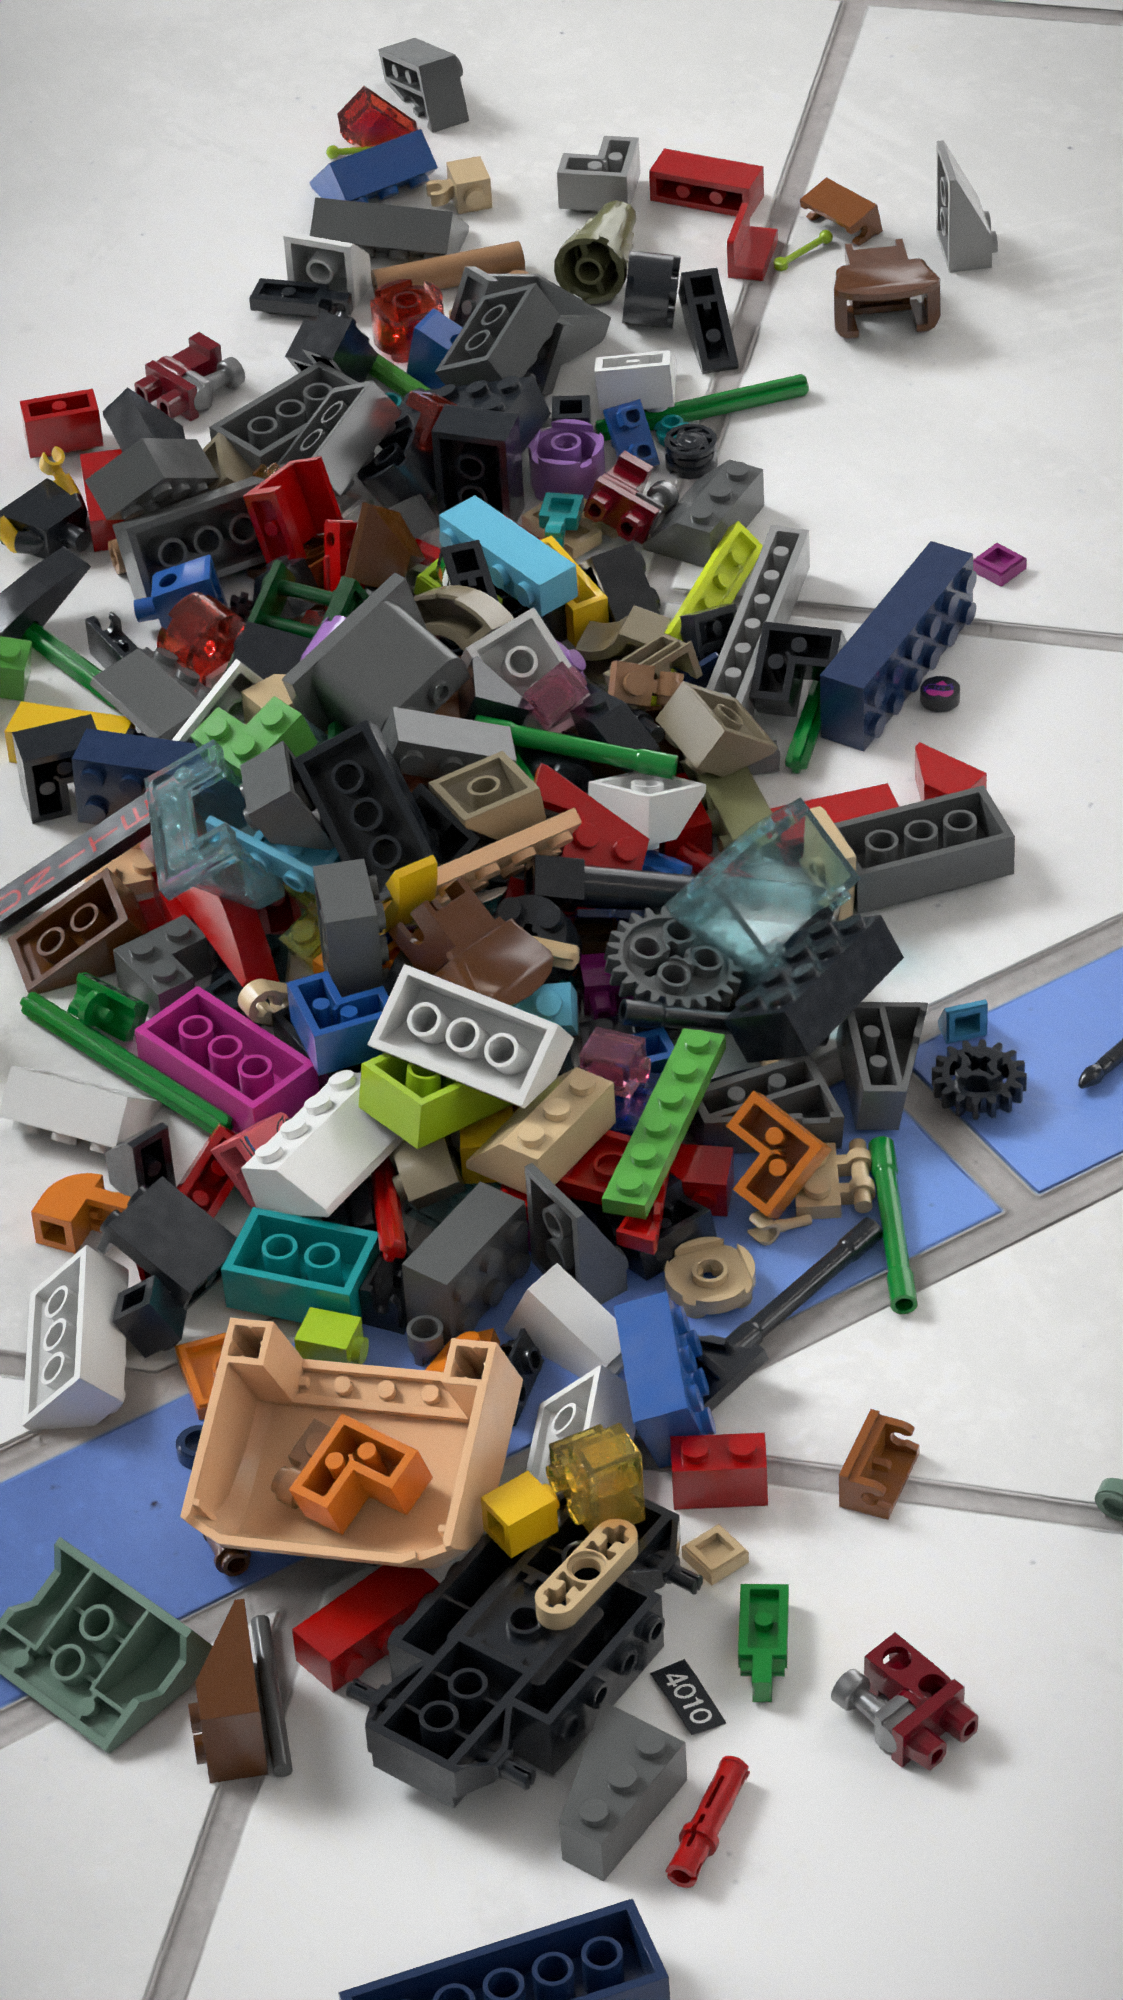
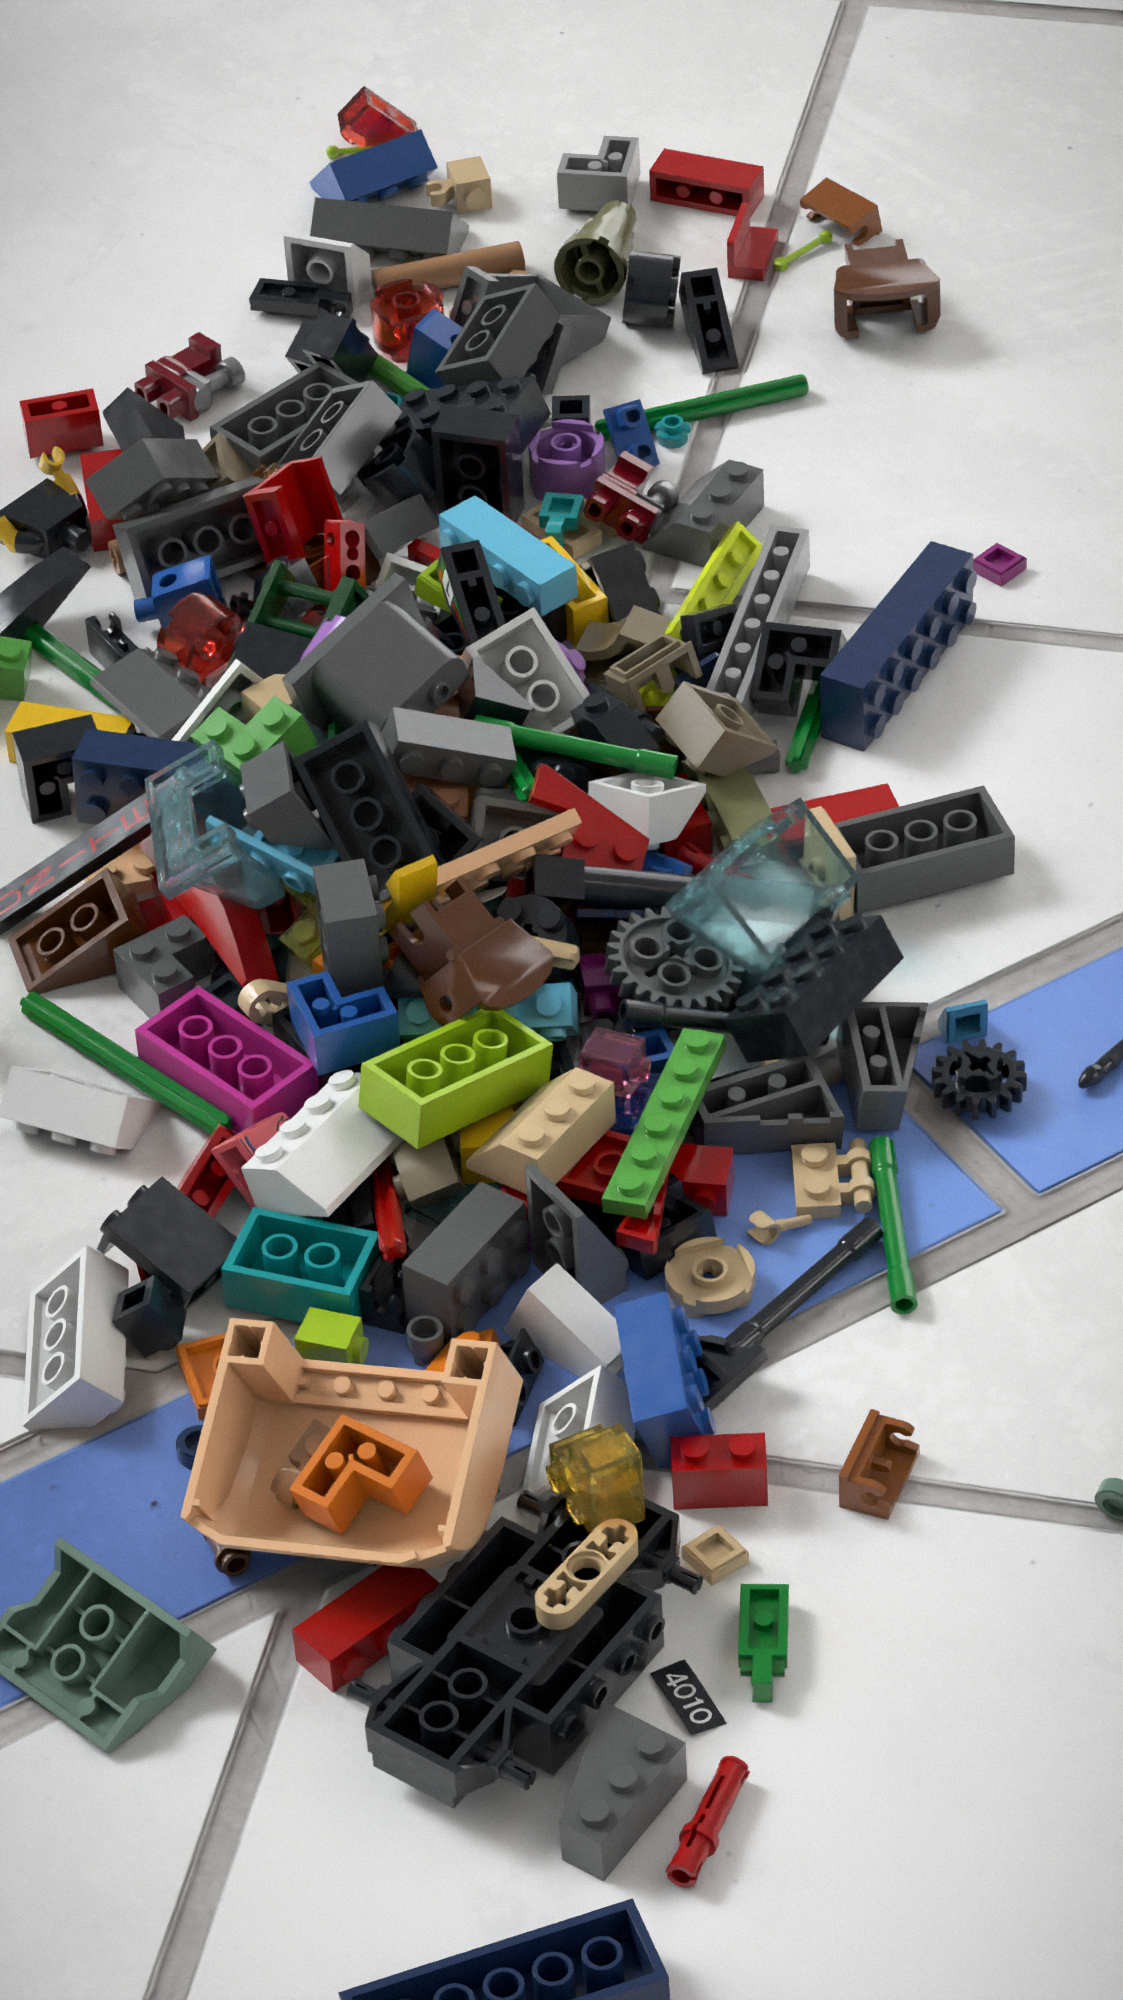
orange brick [31,1173,131,1254] -> none
green hips [67,972,149,1042] -> none
black slope [105,1122,176,1197] -> none
reddish brown slope [188,1599,269,1783] -> none
dark grey bar [251,1615,293,1777] -> none
reddish brown slope [345,502,425,588] -> none
white slope [367,964,574,1109] -> none
dark grey wedge [378,38,469,133] -> none
clear red panel [406,390,458,449] -> none
dark tan brick [414,585,514,651] -> none
dark tan slope [428,750,547,841] -> none
yellow brick [481,1471,560,1558] -> none
clear pink brick [522,661,589,731] -> none
white slope [594,350,677,414] -> none
medium nougat plate [608,661,684,707] -> none
black wheel [664,424,718,480] -> none
orange brick [726,1091,832,1220] -> none
dark red hips [831,1632,978,1771] -> none
red slope [915,742,987,801] -> none
black tile [920,676,960,713] -> none
light grey slope [936,140,998,272] -> none

